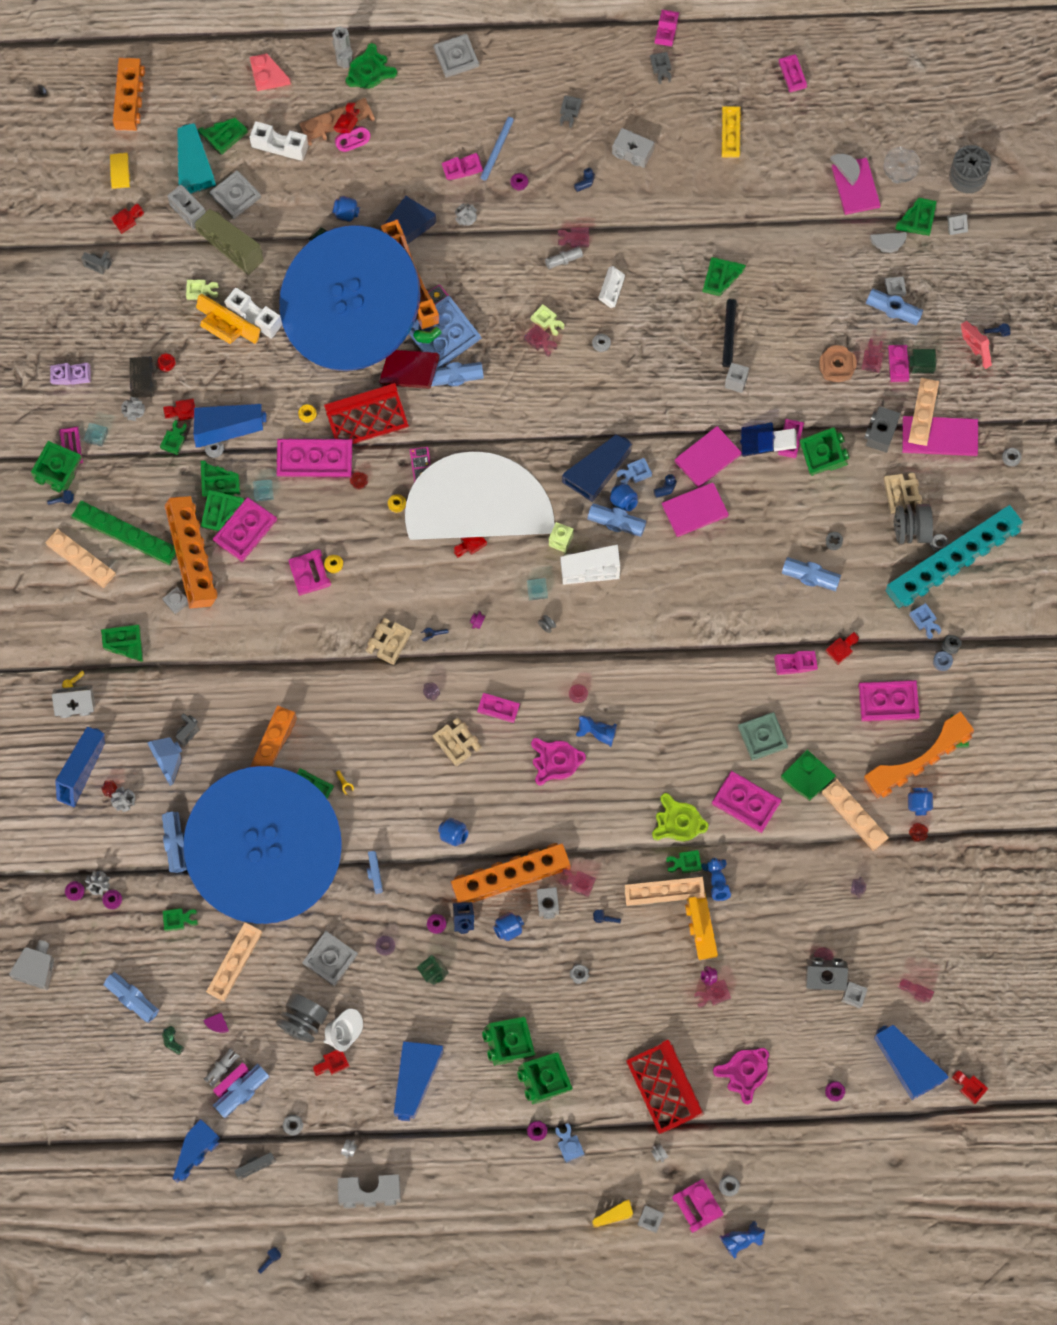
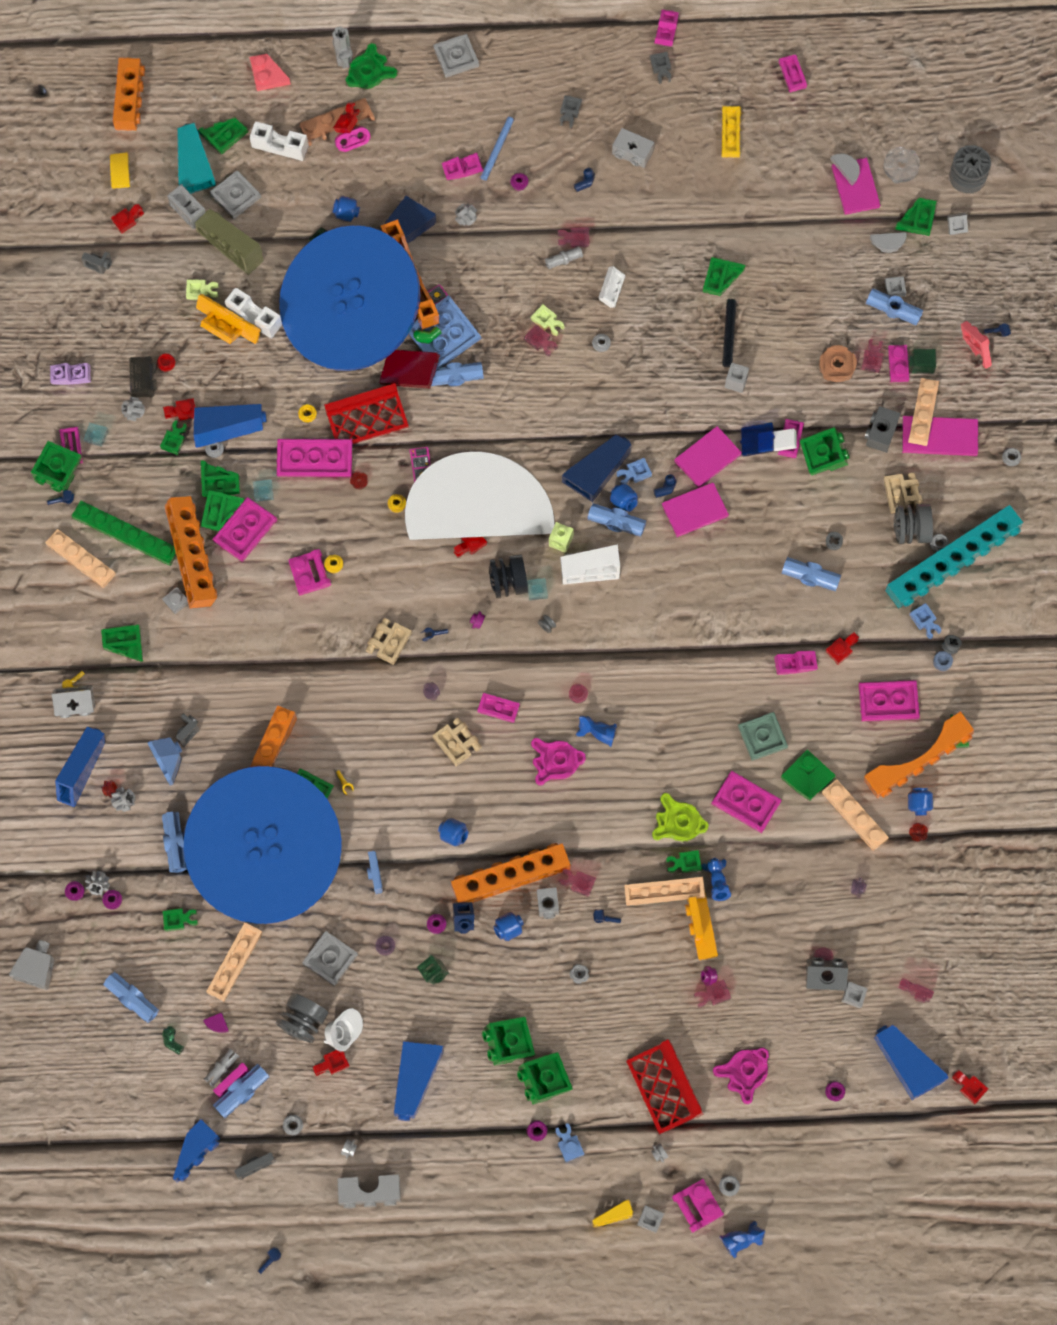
none -> black wheel [488,554,528,599]

